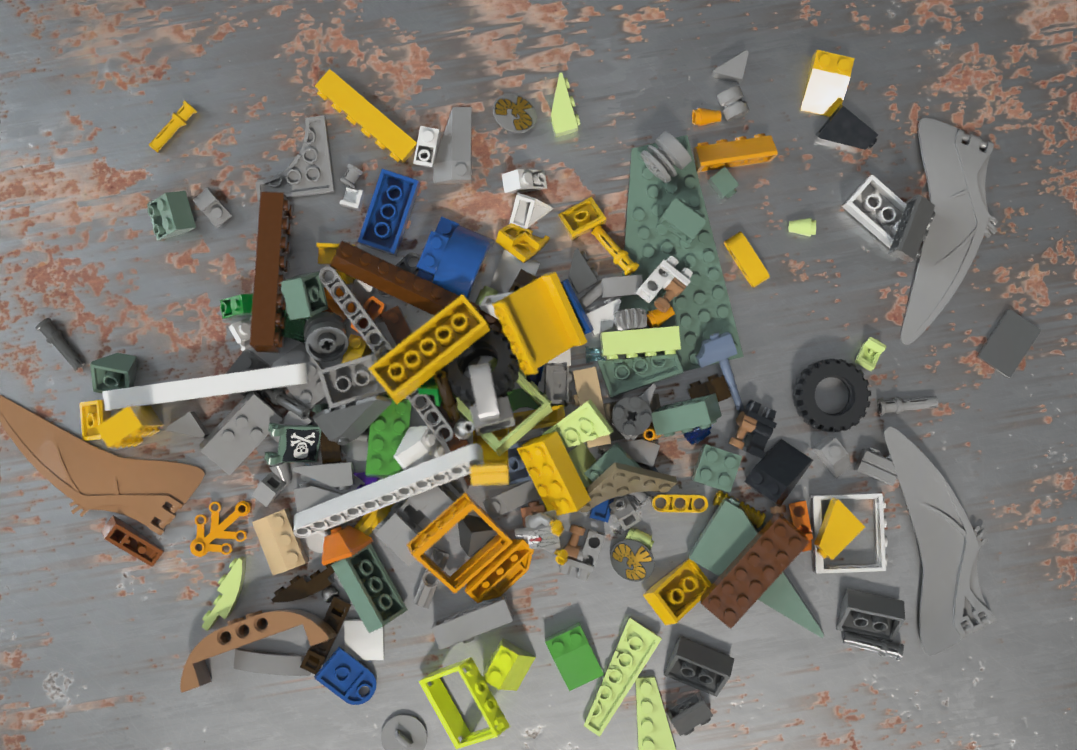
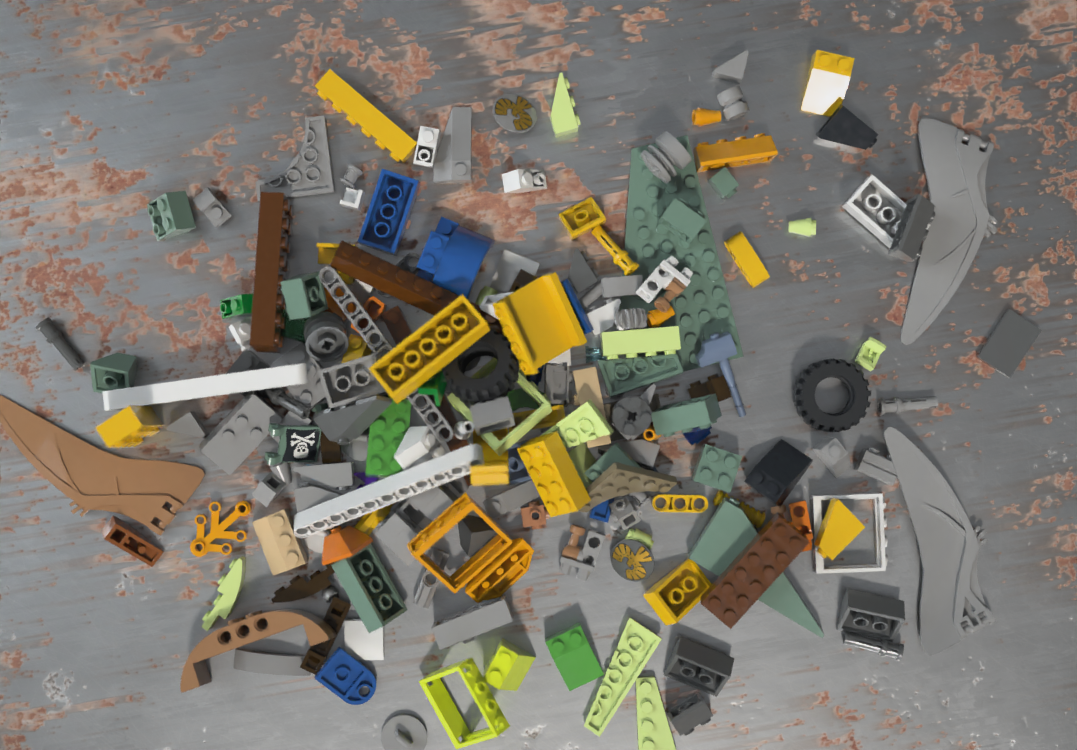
yellow slope [79,400,111,441] -> none
yellow pin [148,100,198,153] -> none
dark brown pin [434,371,460,422] -> none
light grey beam [469,363,500,422] -> none
yellow slope [495,223,550,263] -> none
white slope [509,193,554,229] -> none
light grey torso [515,510,568,565] -> none
black hips [728,400,777,459] -> none

